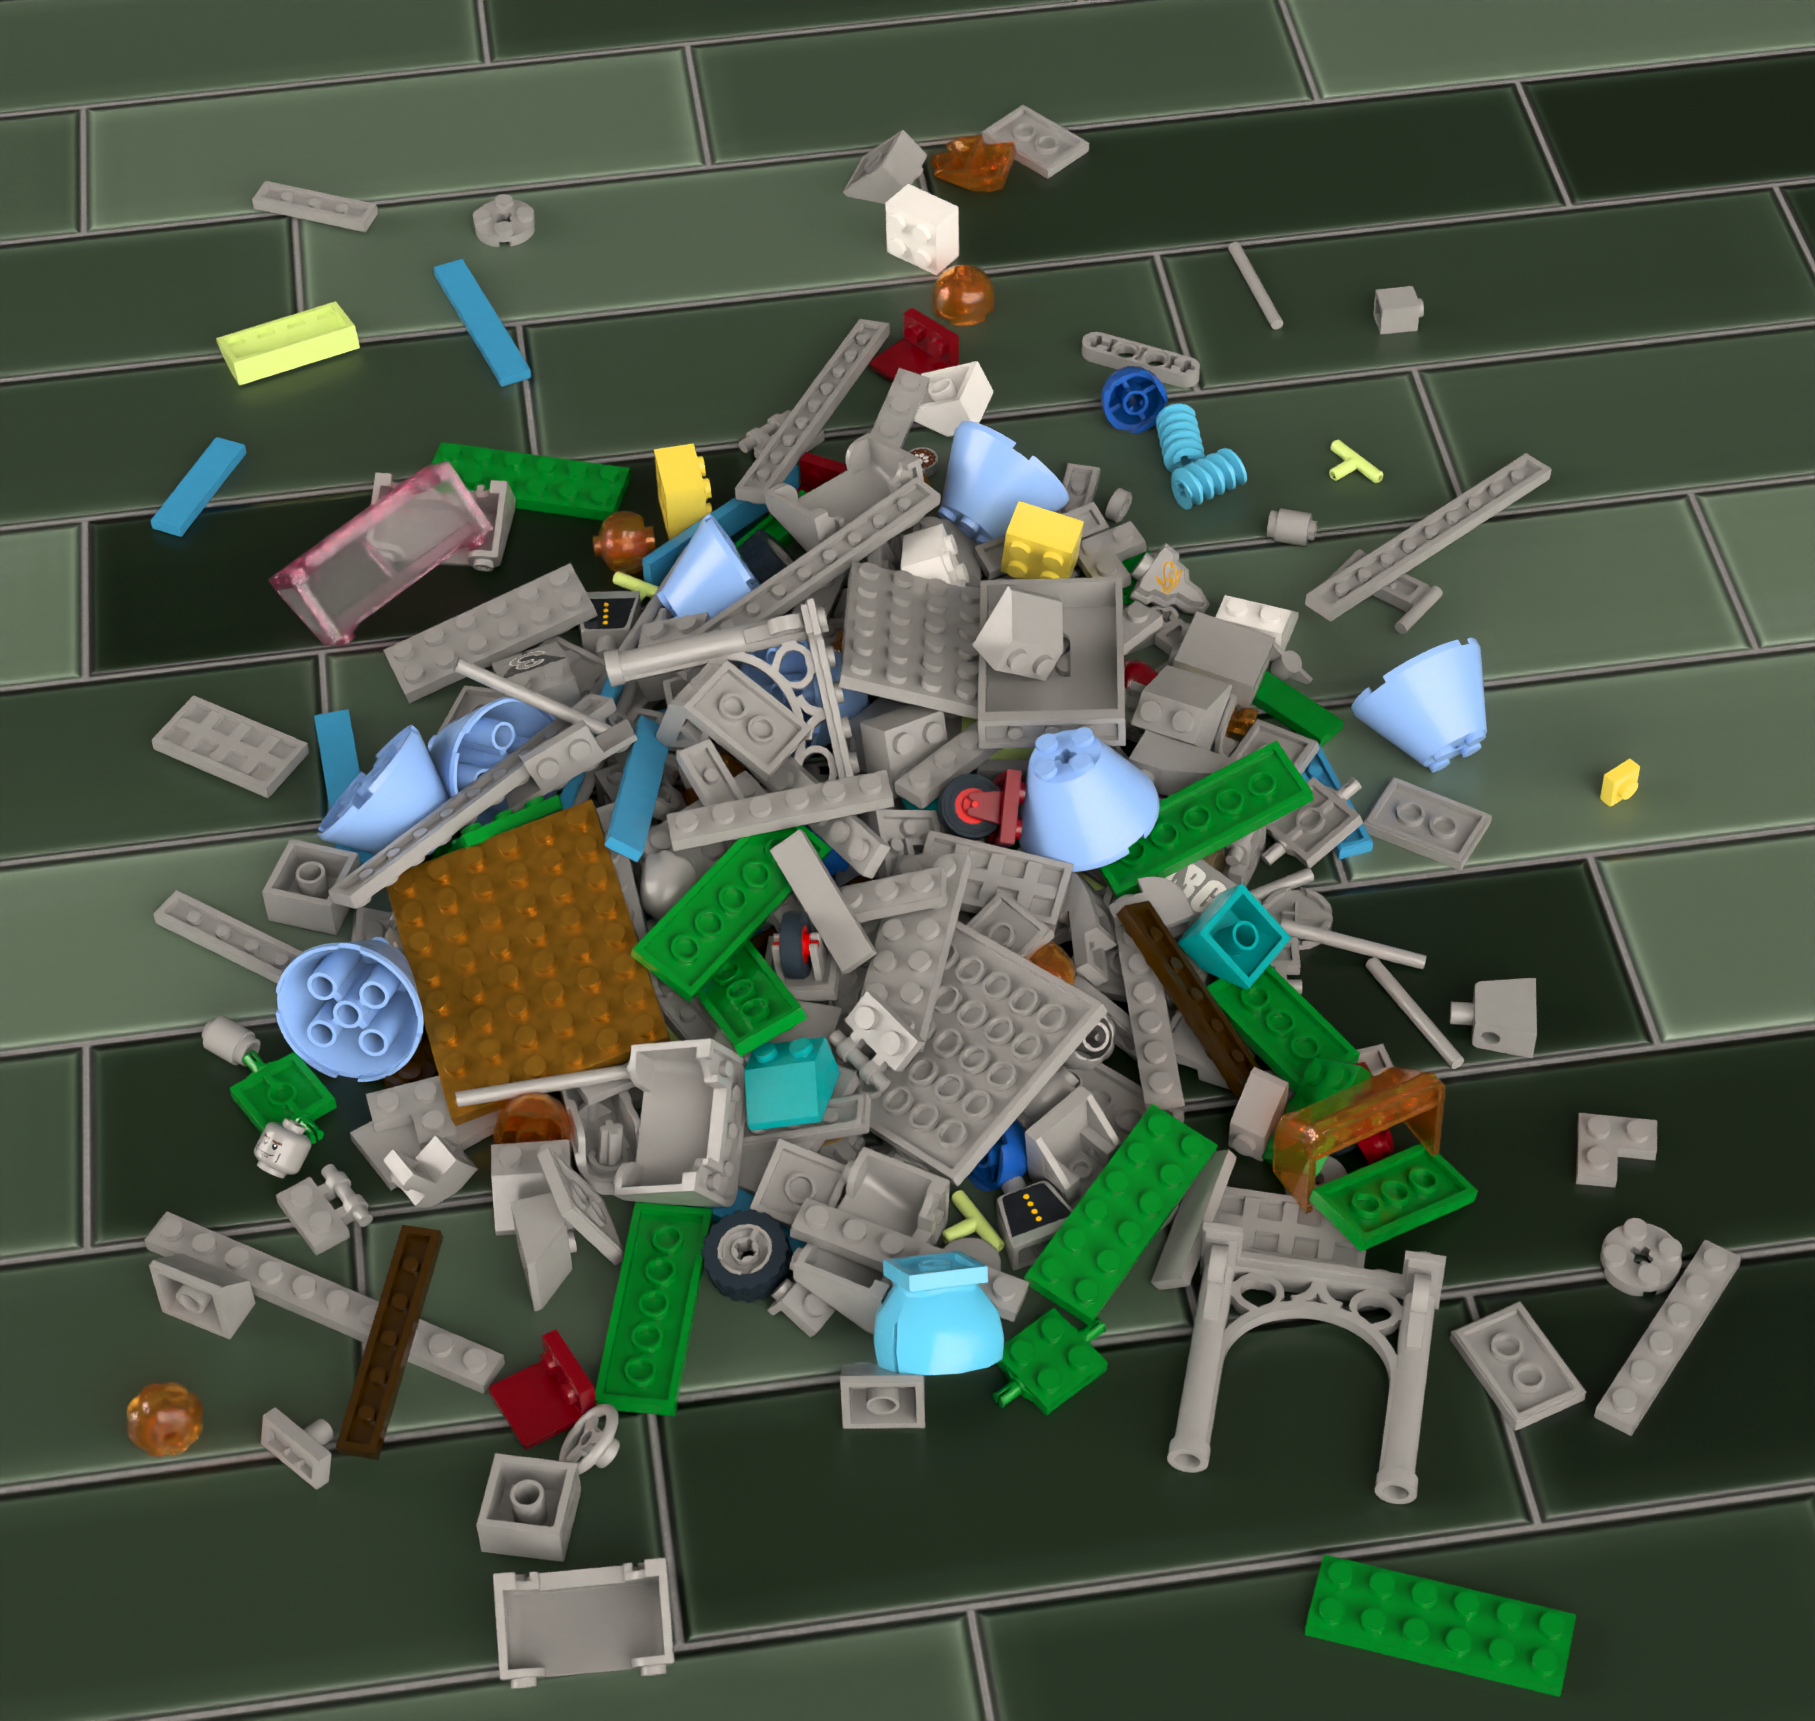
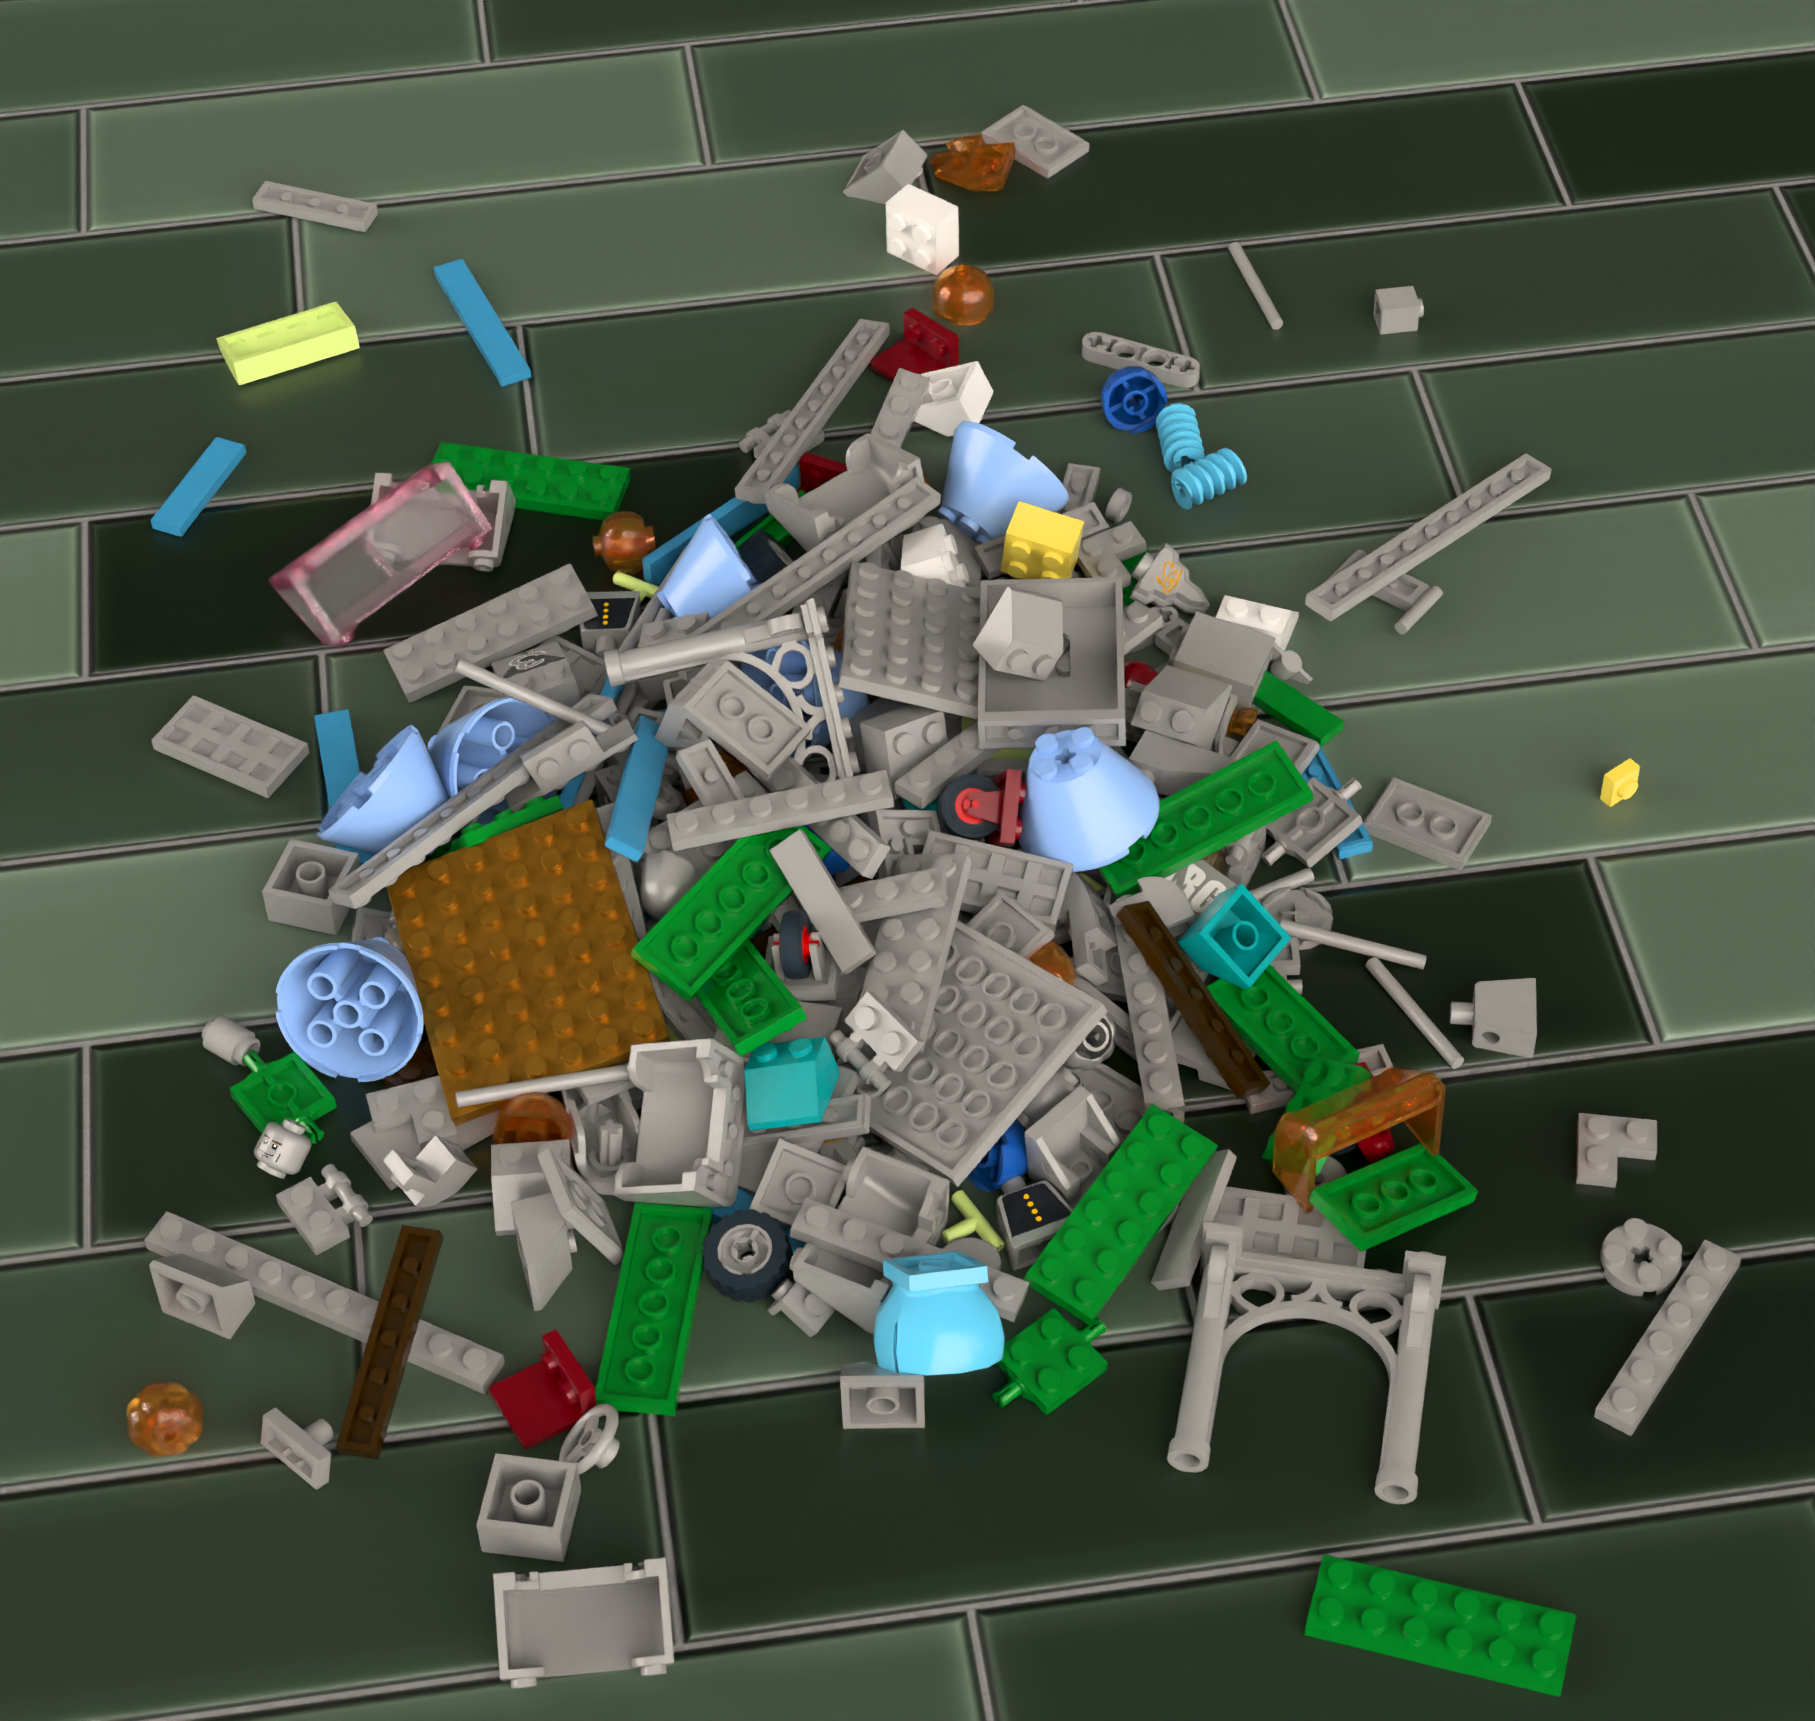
light grey plate [153,890,303,984] -> none
light grey plate [473,194,535,247] -> none
light yellow brick [654,443,712,540] -> none
tile [909,447,938,478] -> none
light grey slope [1228,1067,1289,1162] -> none
light grey brick [1267,508,1318,546] -> none
yellowish green piece [1329,440,1383,483] -> none
light blue cone [1351,638,1487,773] -> none
light grey tile [1450,1301,1586,1431] -> none

